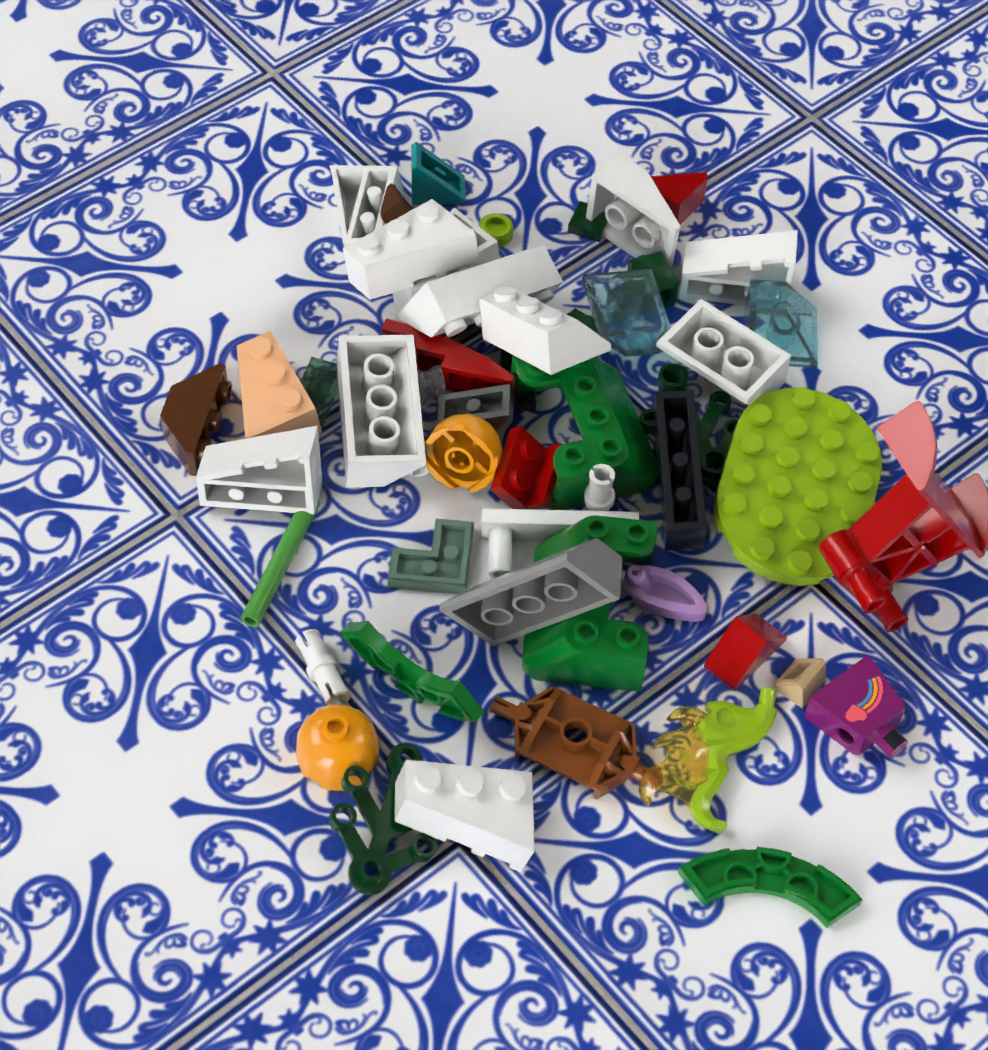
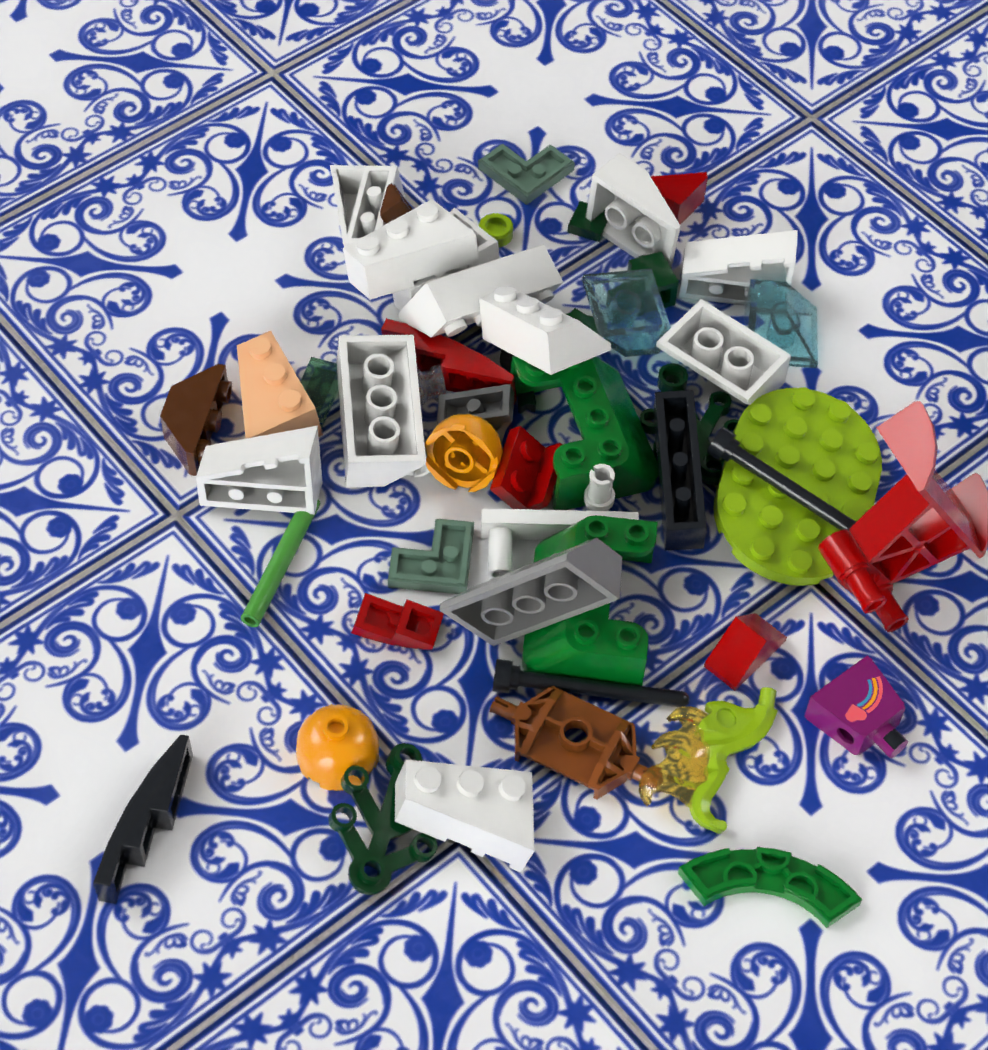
white pin [295,629,351,706] -> none
green tile [340,621,484,722] -> none
teal slope [411,142,466,205] -> none
lavender arm [624,565,707,622] -> none
tan slope [773,658,826,709] -> none
none -> black slope [93,734,193,904]
none -> red slope [351,593,444,650]
none -> sand green tile [478,143,575,205]
none -> black piece [493,659,690,708]
none -> black piece [706,427,856,530]

